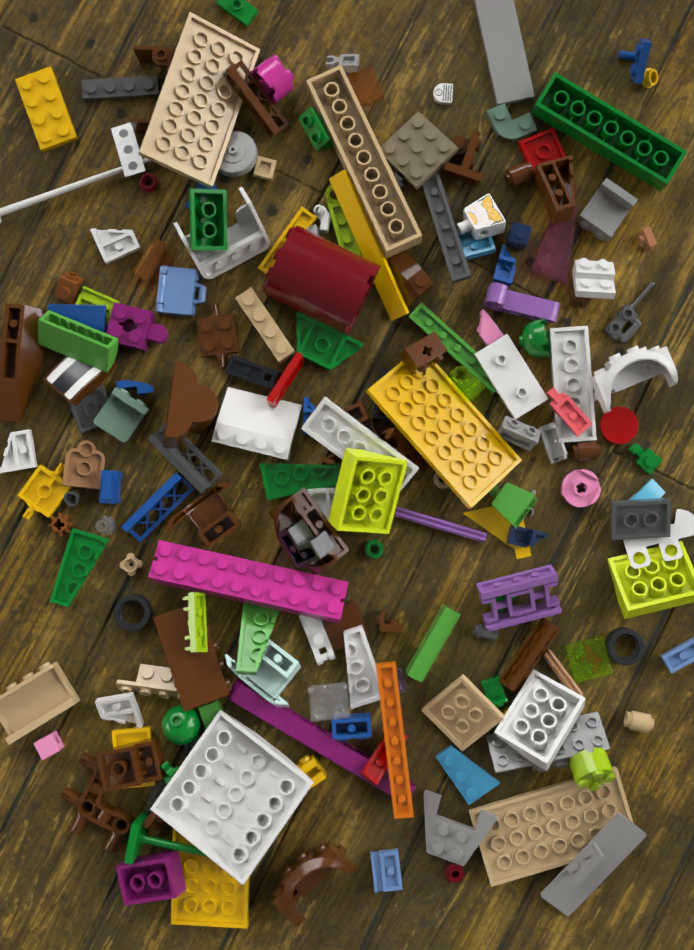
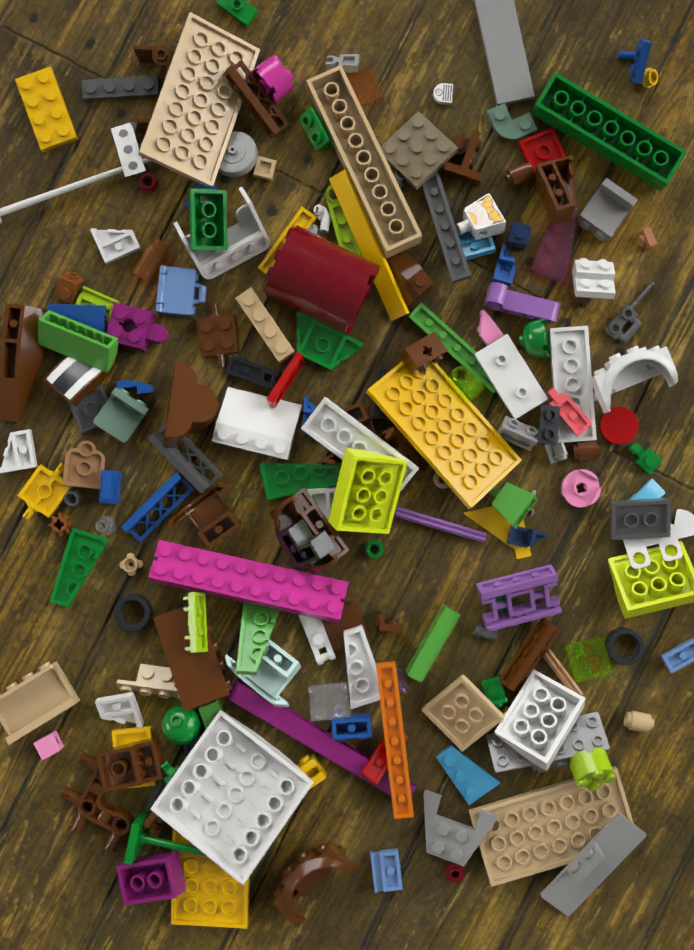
none -> black hinge [538,405,560,445]

